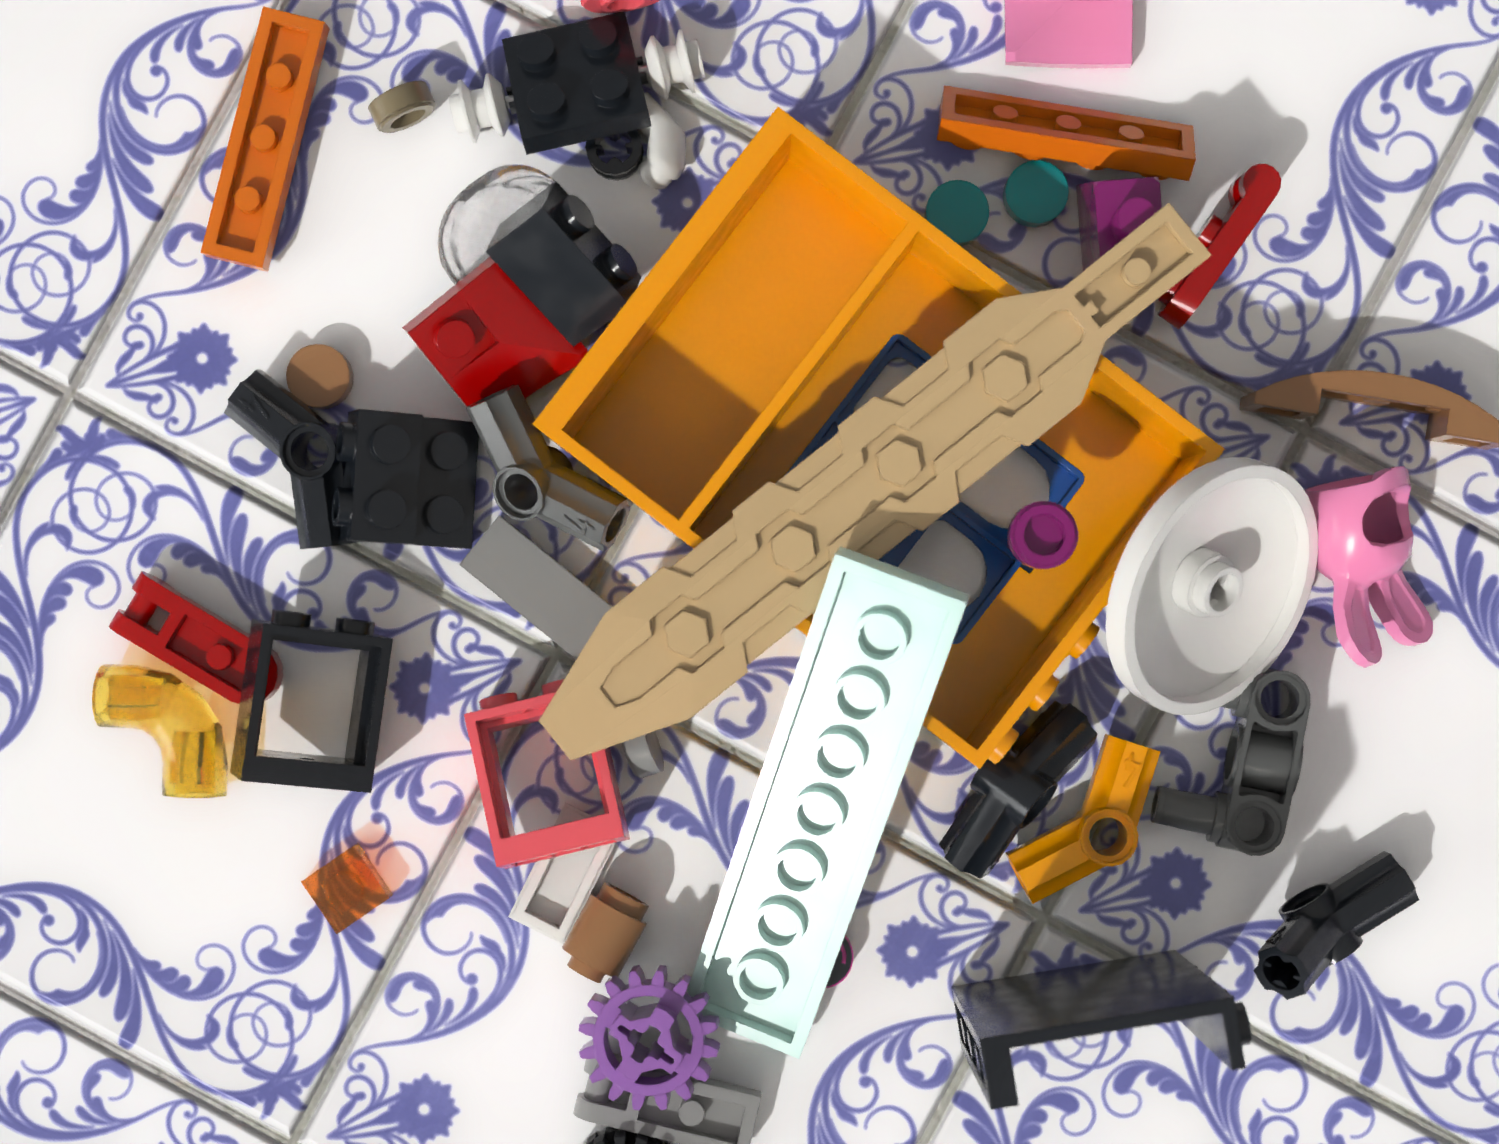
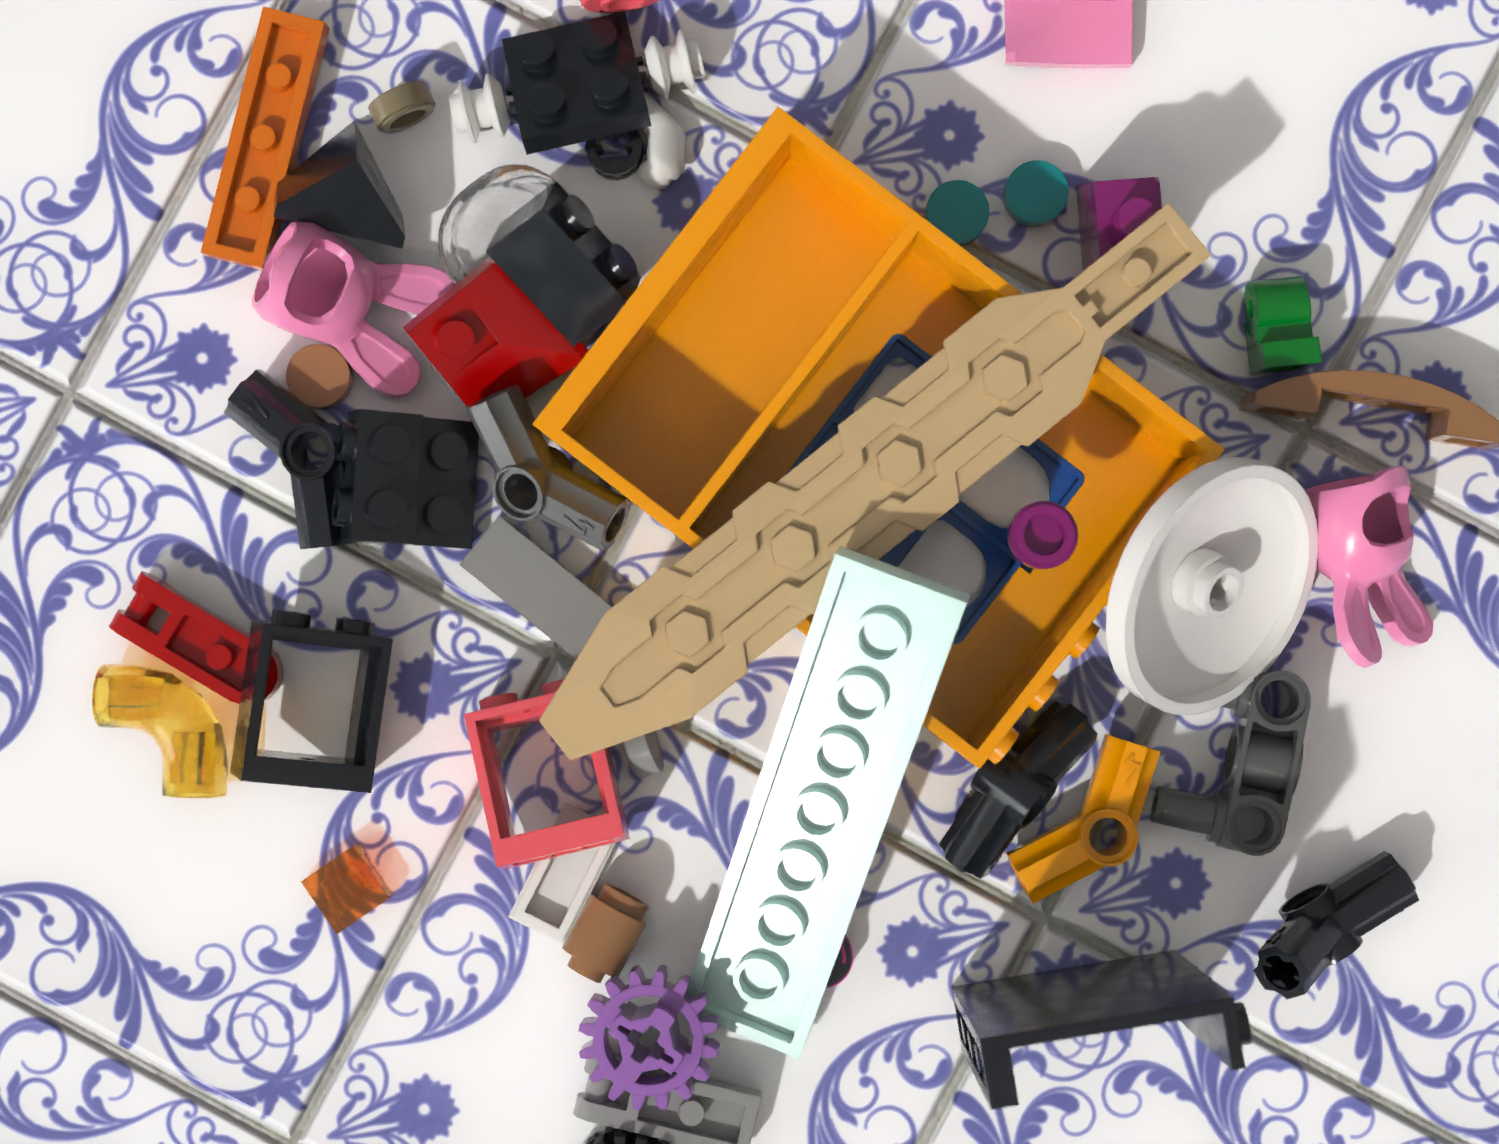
orange plate [937,85,1196,181] -> none
red plate [1157,164,1281,329] -> none
none -> bright pink piece [252,222,455,399]
none -> black slope [274,120,405,249]
none -> green leg [1244,276,1322,375]

